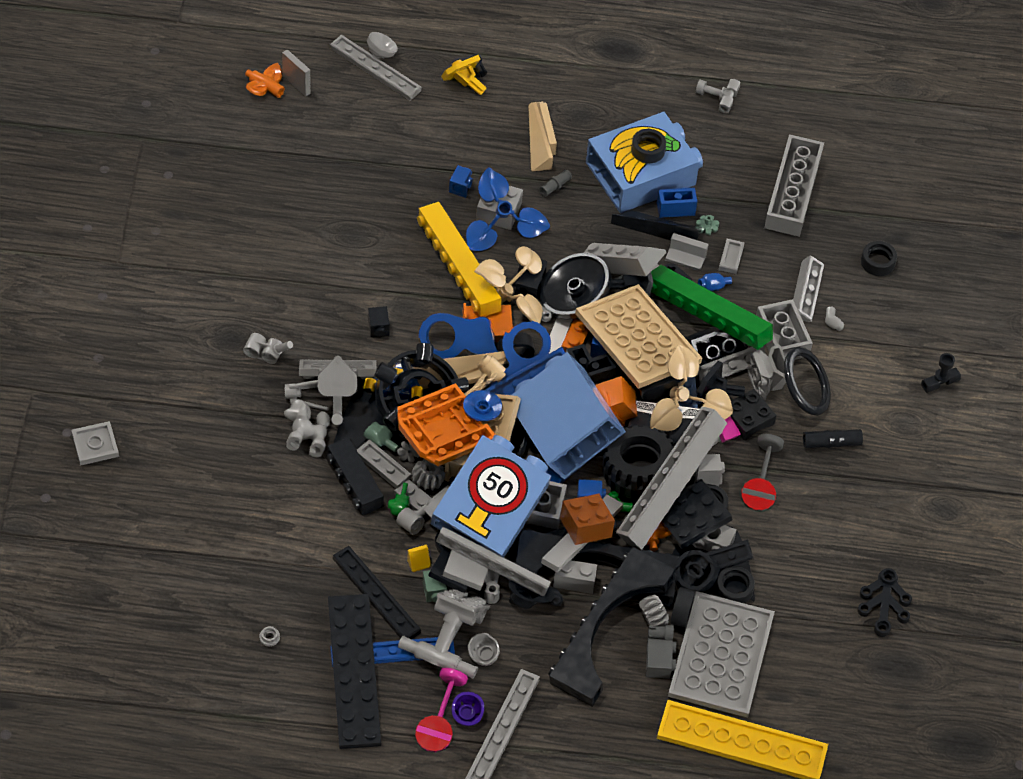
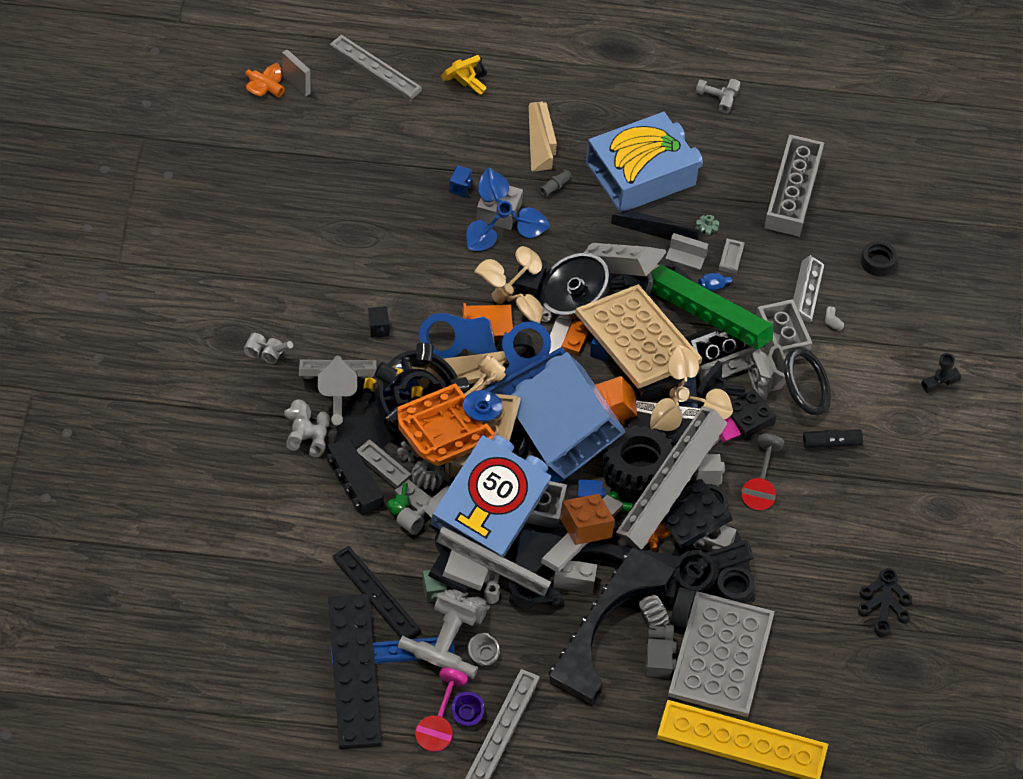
light grey plate [71,421,119,465] -> none
light grey plate [259,626,280,647] -> none
light grey plant [285,380,329,411] -> none
sand green piece [363,422,399,452] -> none
light grey piece [367,32,398,59] -> none
yellow slope [407,545,431,572] -> none
yellow brick [417,202,501,317] -> none
black brick [566,344,617,385] -> none
black tyre [631,128,667,164] -> none
blue brick [657,188,698,218] -> none

